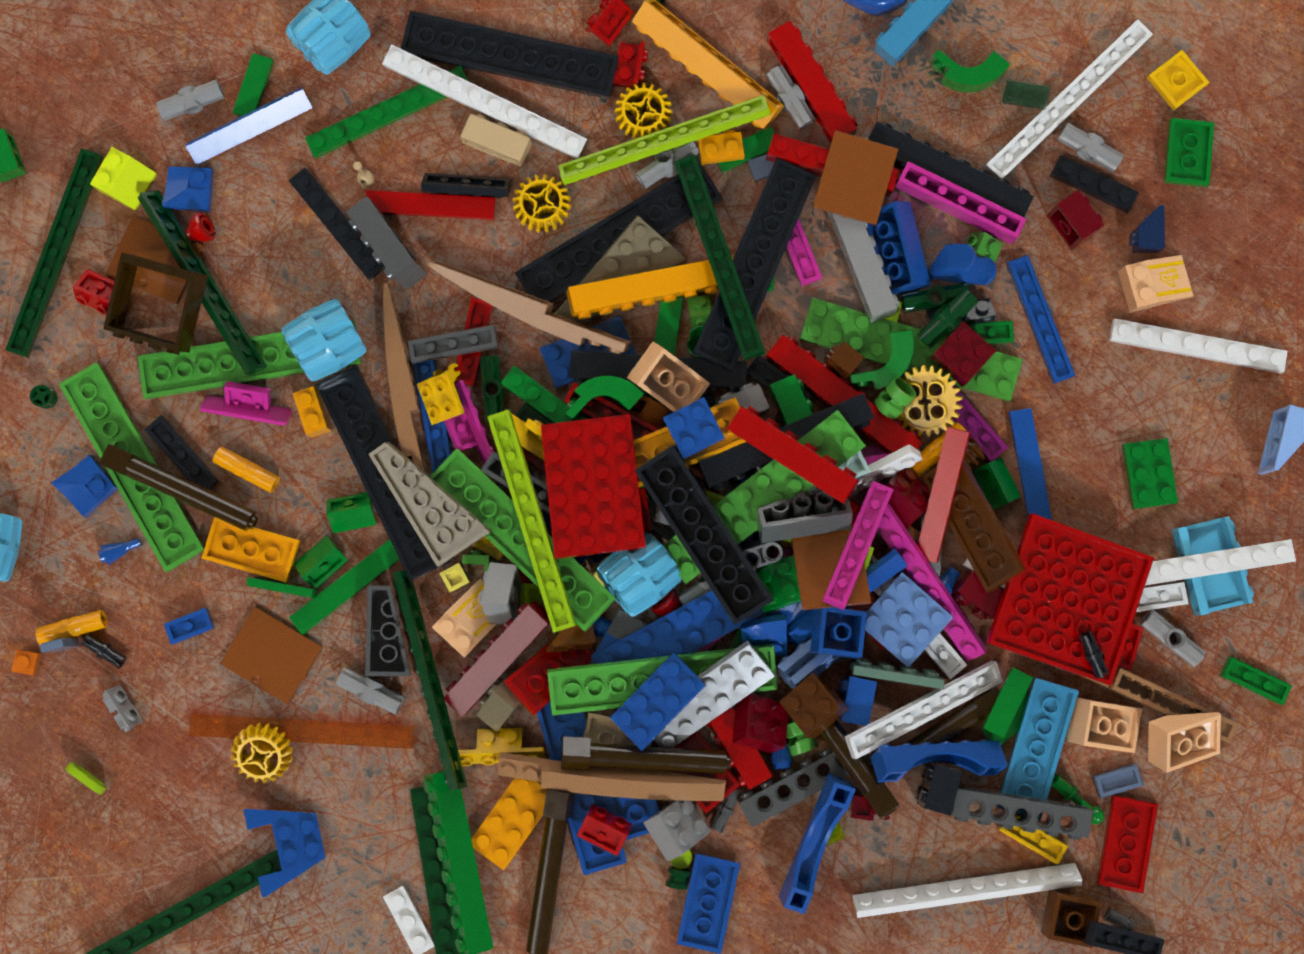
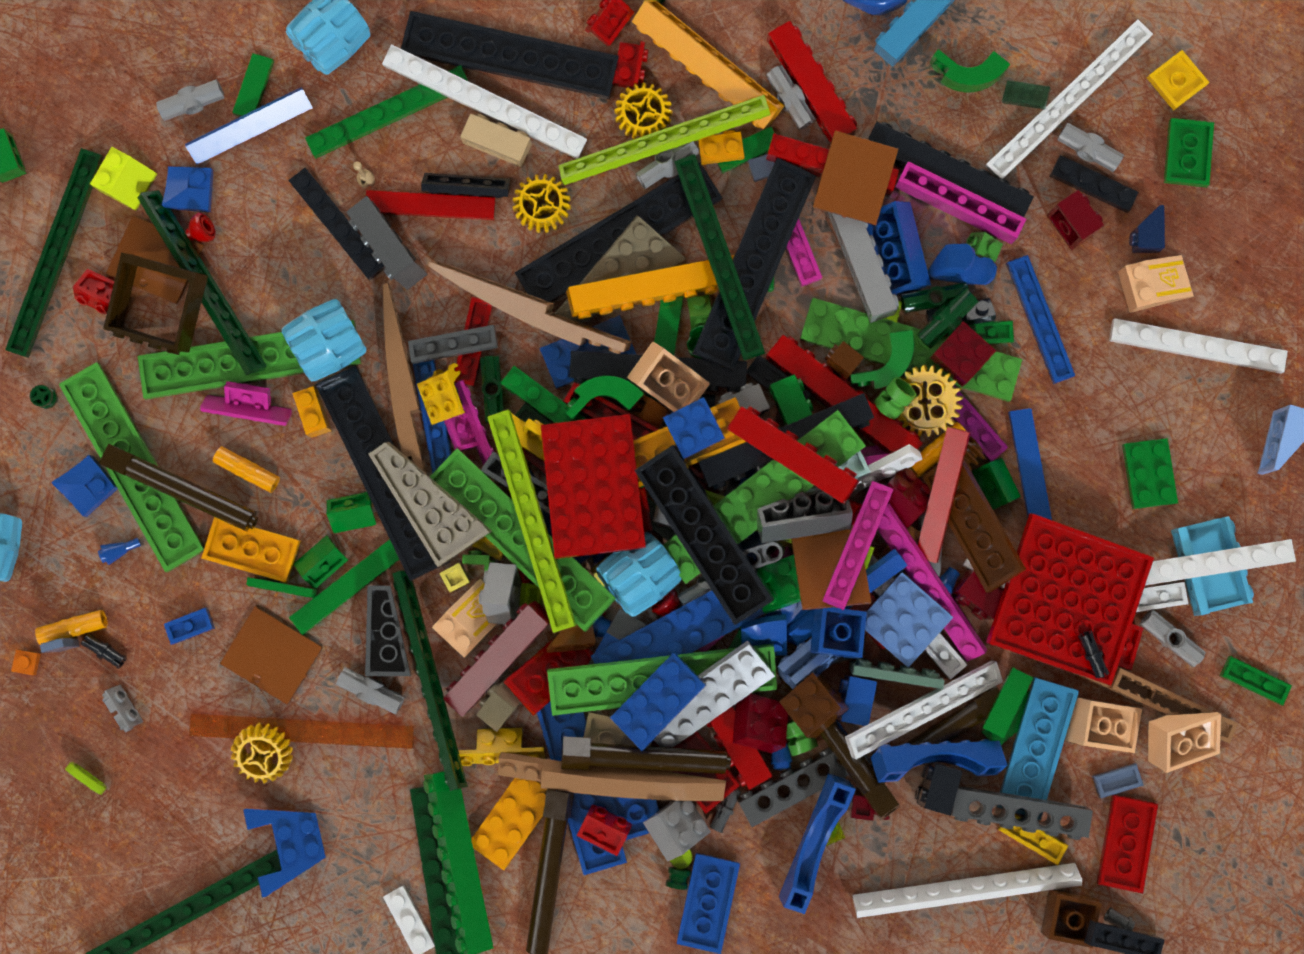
black plate [144,415,219,490] -> none
green pin [1051,774,1104,825] -> none

